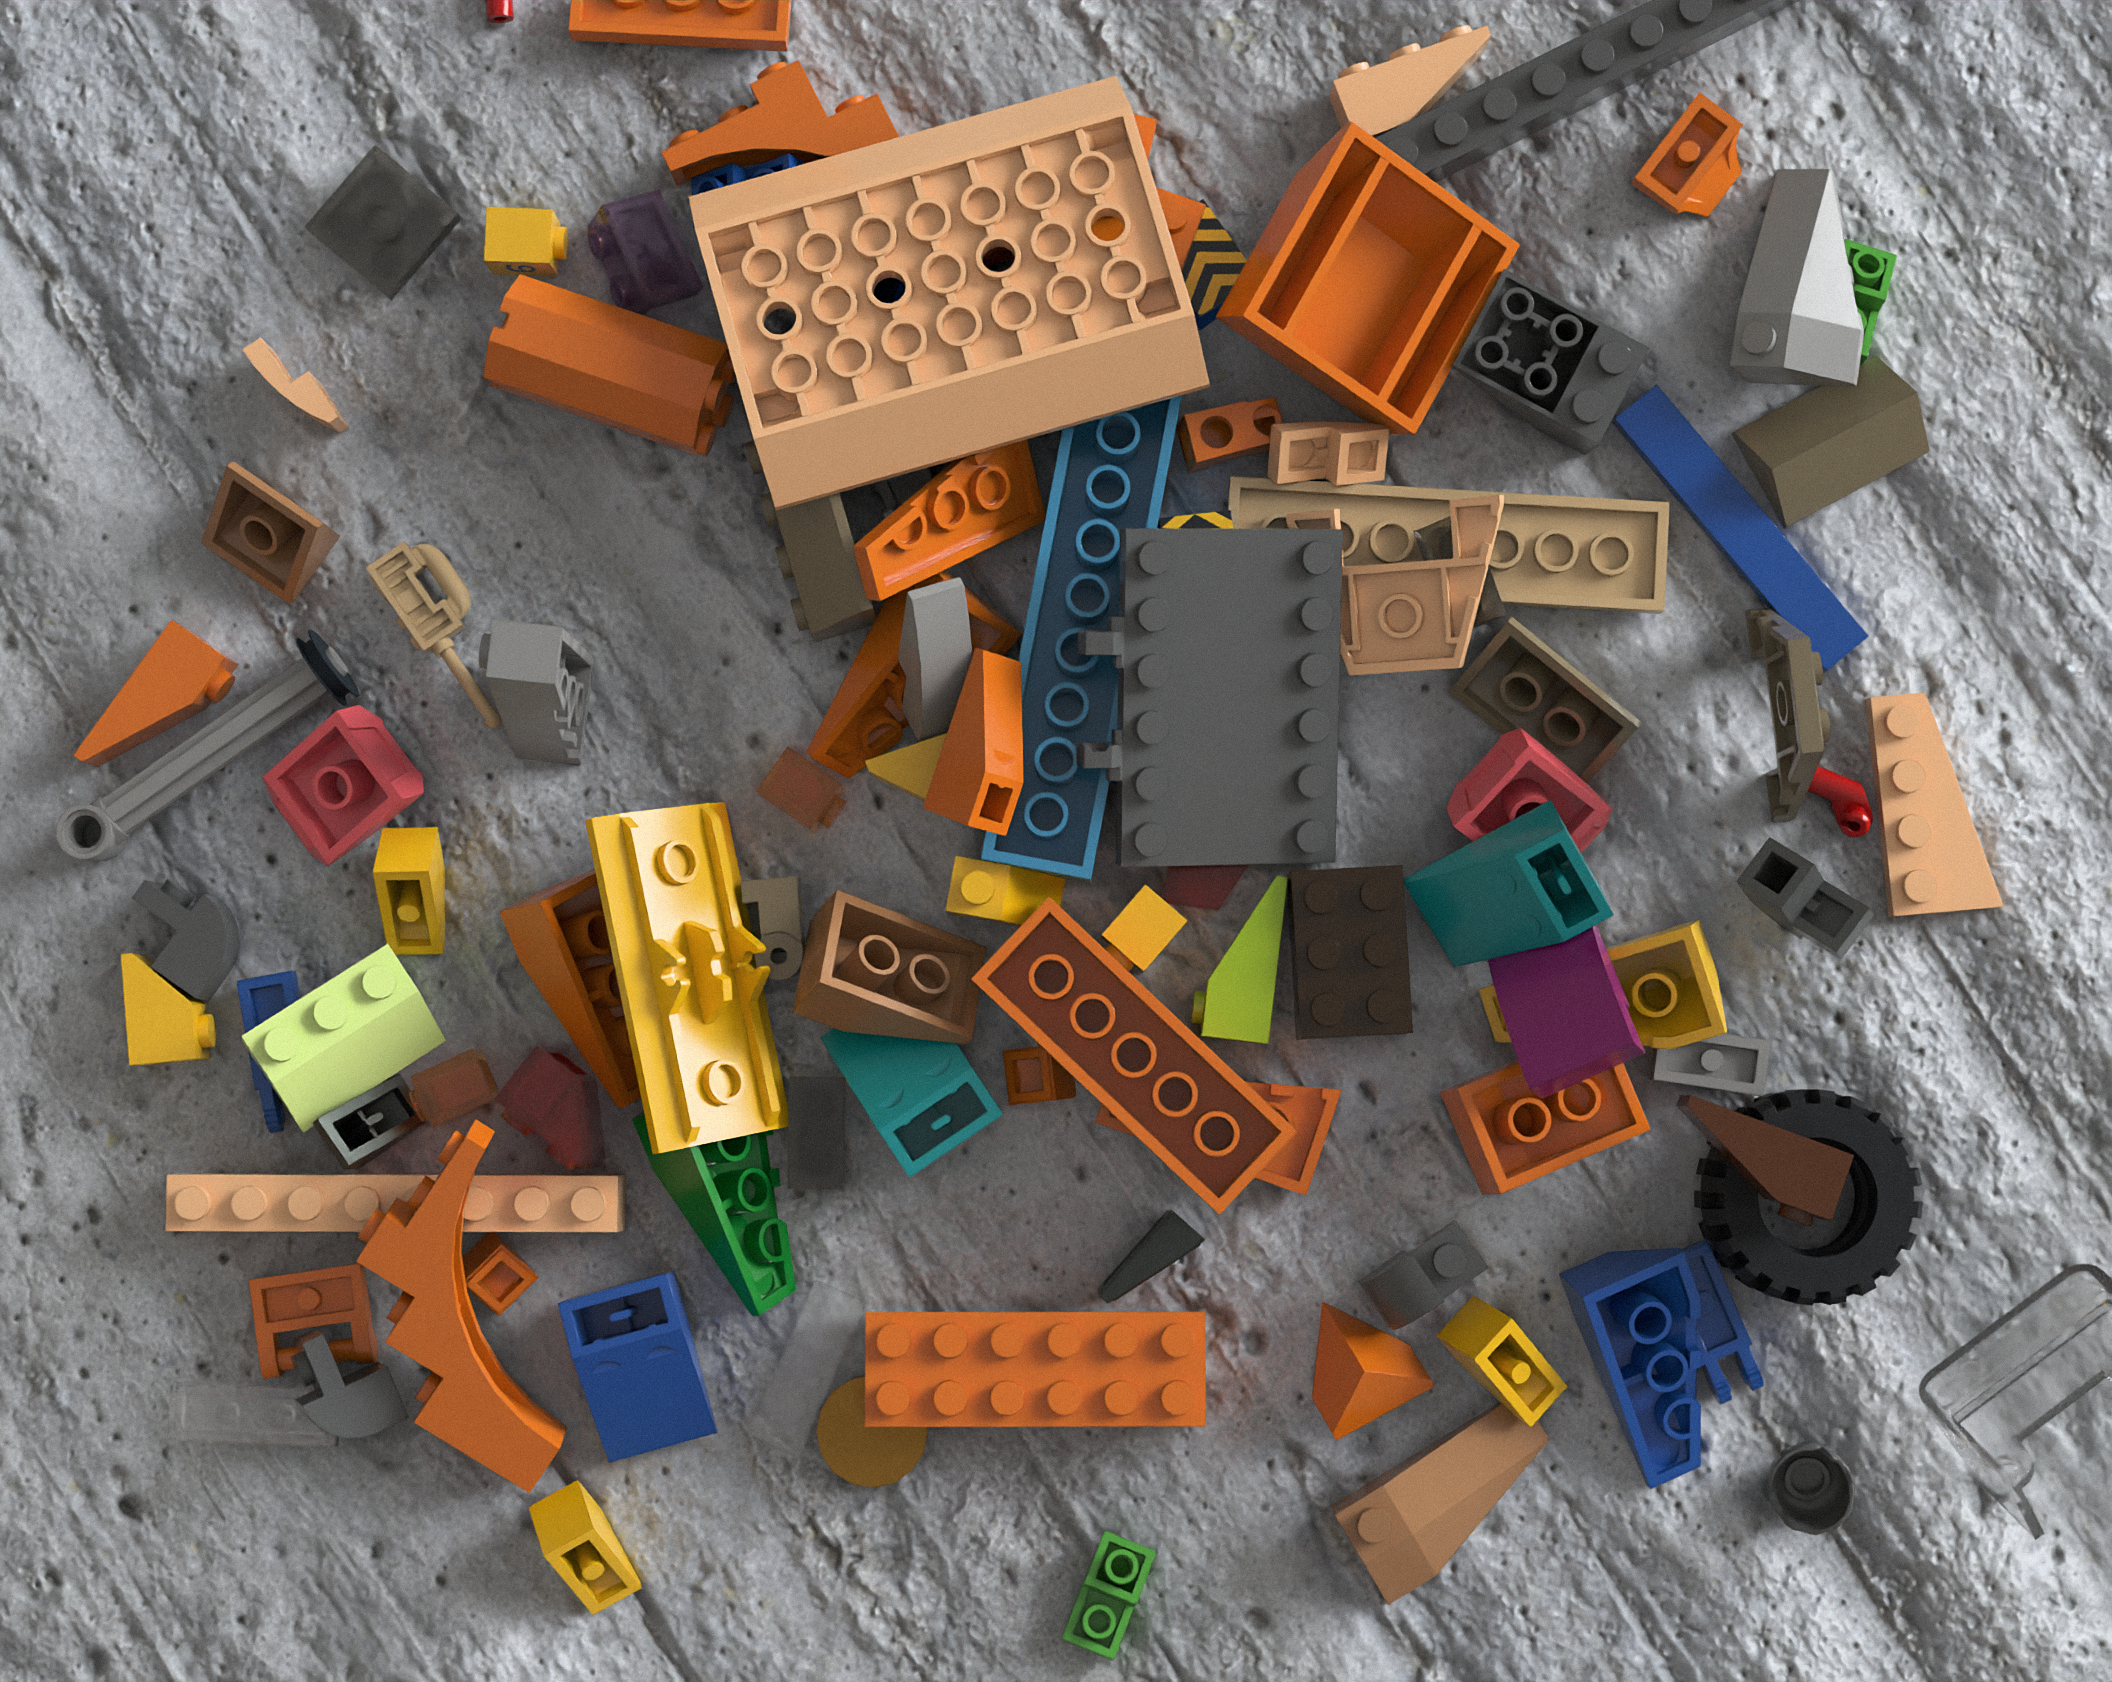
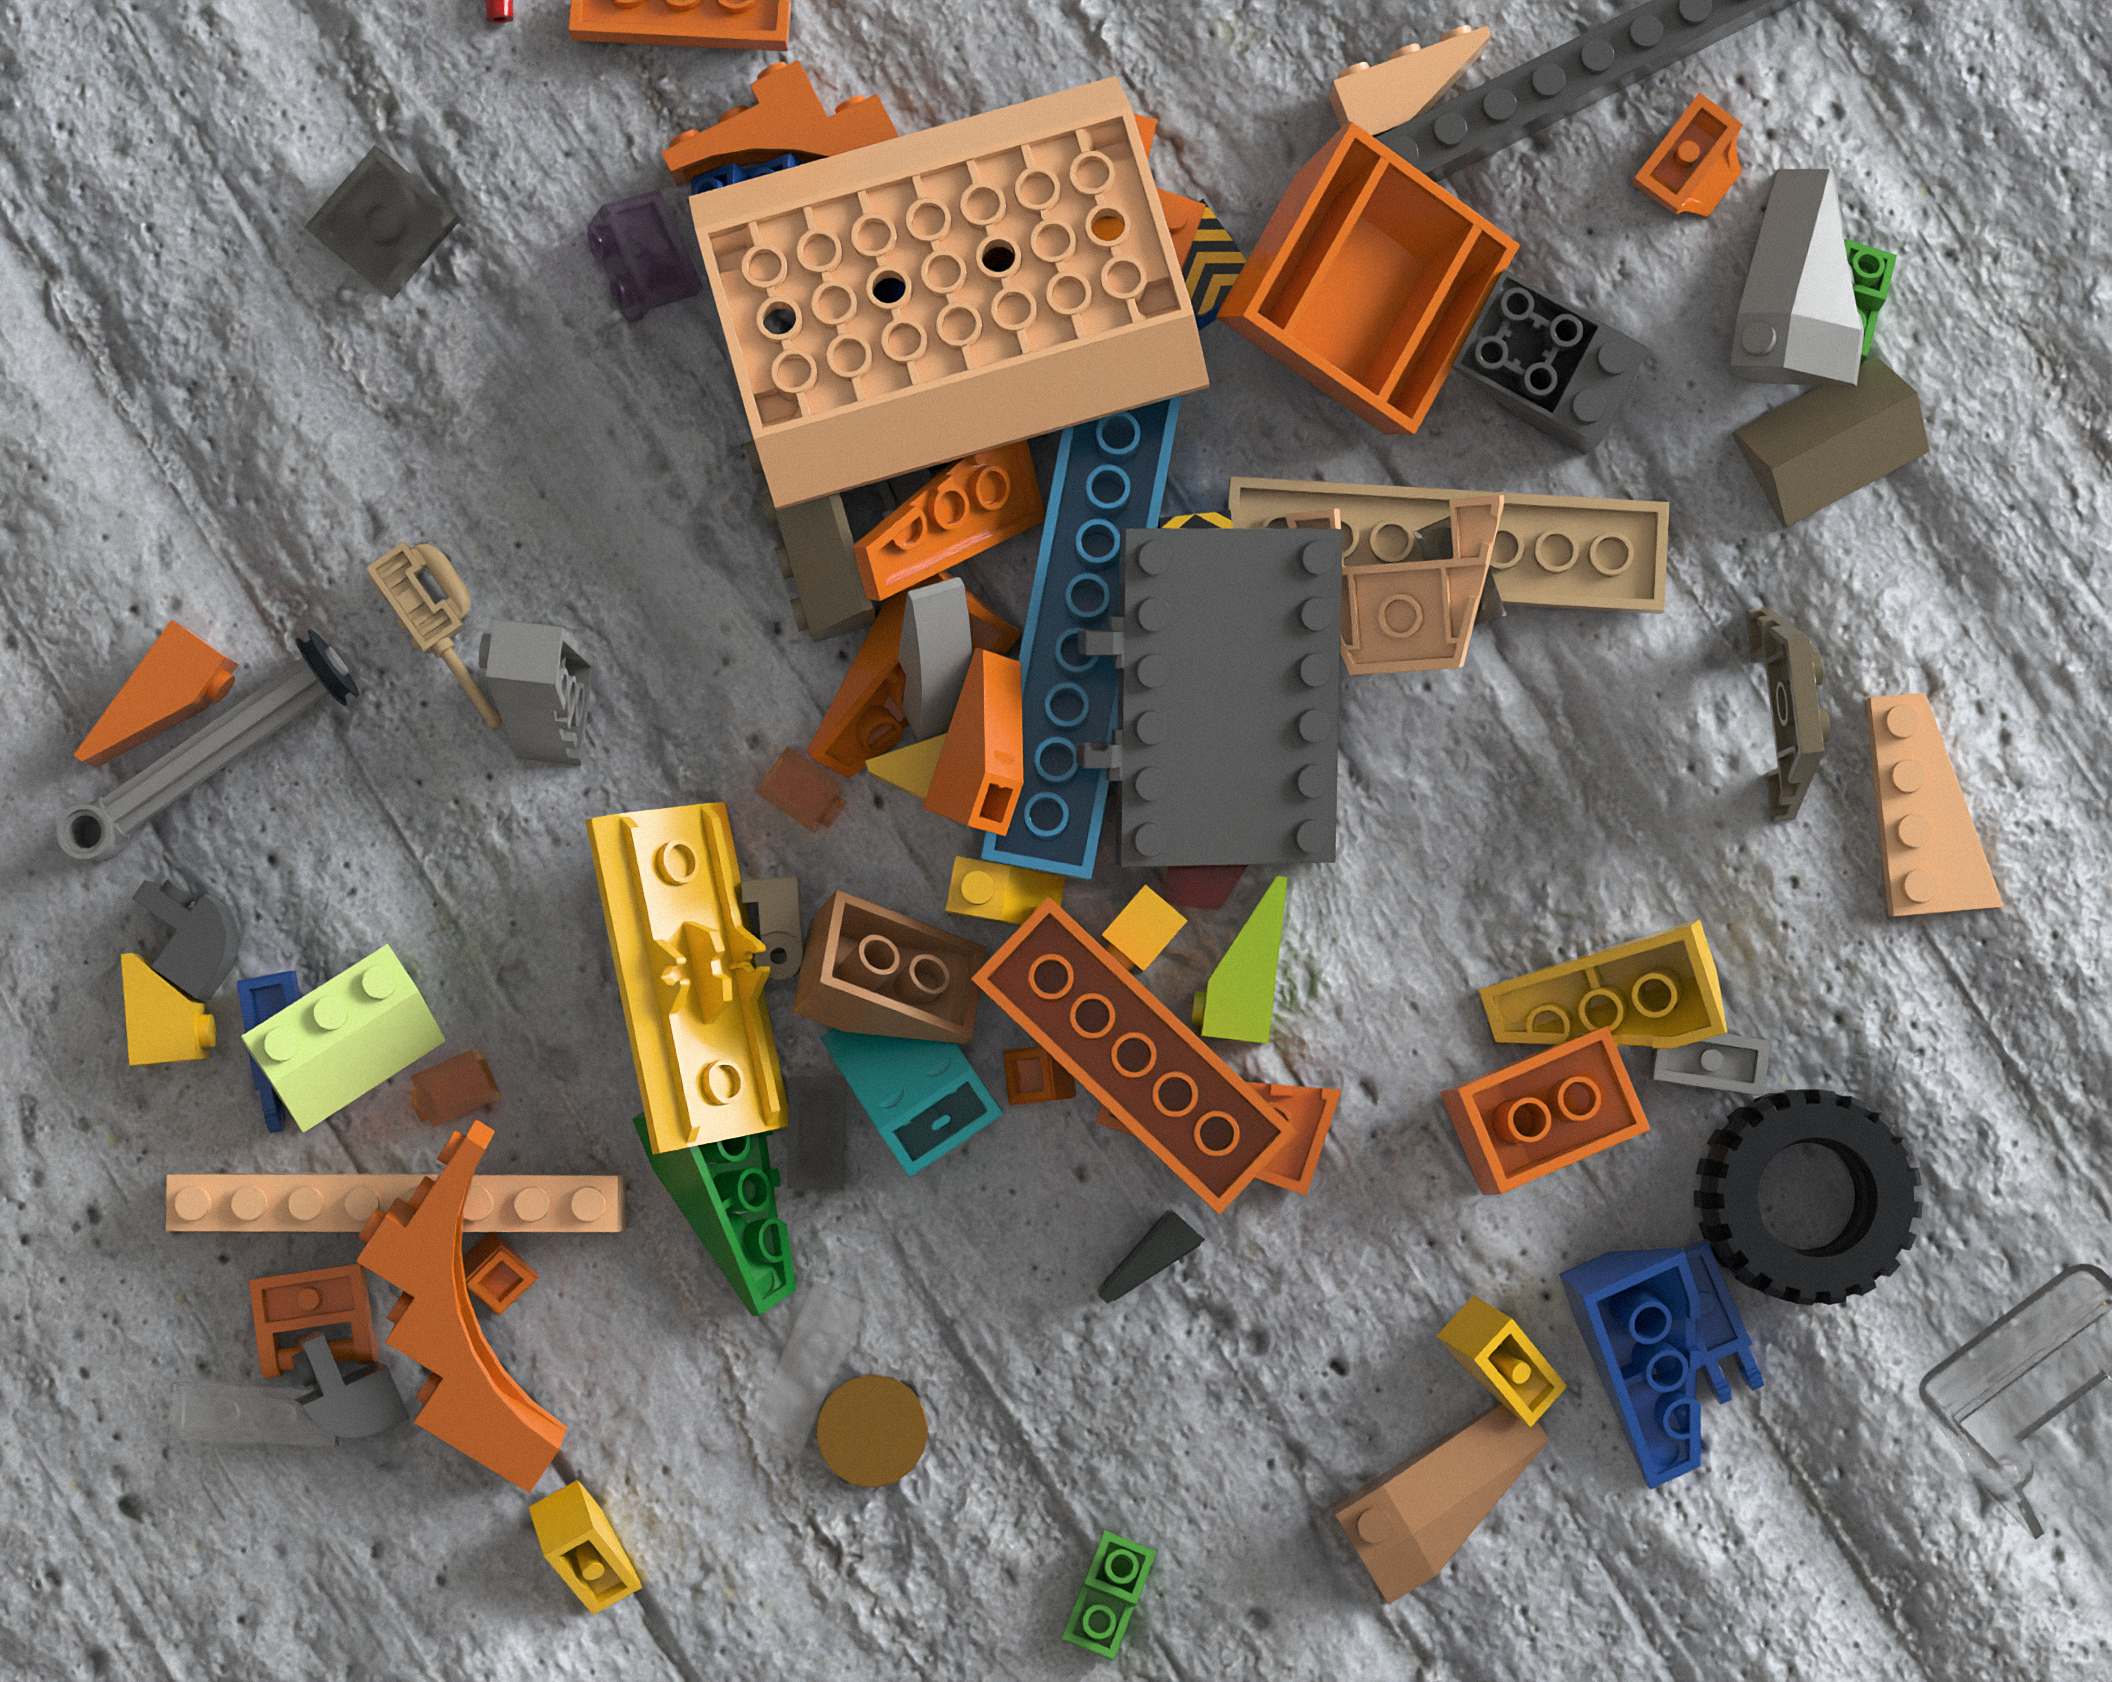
medium nougat slope [201,461,340,604] -> none
light nougat slope [242,337,350,433] -> none
coral slope [262,705,424,867] -> none
pearl dark grey slope [312,1074,430,1170] -> none
yellow slope [373,827,445,955] -> none
orange brick [483,274,736,456] -> none
yellow brick [484,207,569,277] -> none
clear red slope [494,1045,606,1171] -> none
orange wedge [499,869,641,1108] -> none
blue slope [558,1270,718,1463] -> none
orange brick [864,1312,1206,1427] -> none
orange leg [1176,398,1283,474] -> none
light nougat slope [1267,422,1389,486] -> none
dark brown piece [1286,865,1413,1040] -> none
orange slope [1312,1301,1435,1441] -> none
dark grey brick [1357,1220,1488,1330] -> none
teal slope [1404,800,1614,967] -> none
coral slope [1446,728,1613,853] -> none
dark tan slope [1449,616,1642,784] -> none
magenta slope [1488,925,1645,1099] -> none
blue tile [1612,384,1869,673] -> none
reddish brown slope [1676,1095,1854,1227] -> none
dark grey brick [1736,837,1874,960] -> none
dark grey hair [1766,1441,1855,1535] -> none
red arm [1807,766,1873,838] -> none

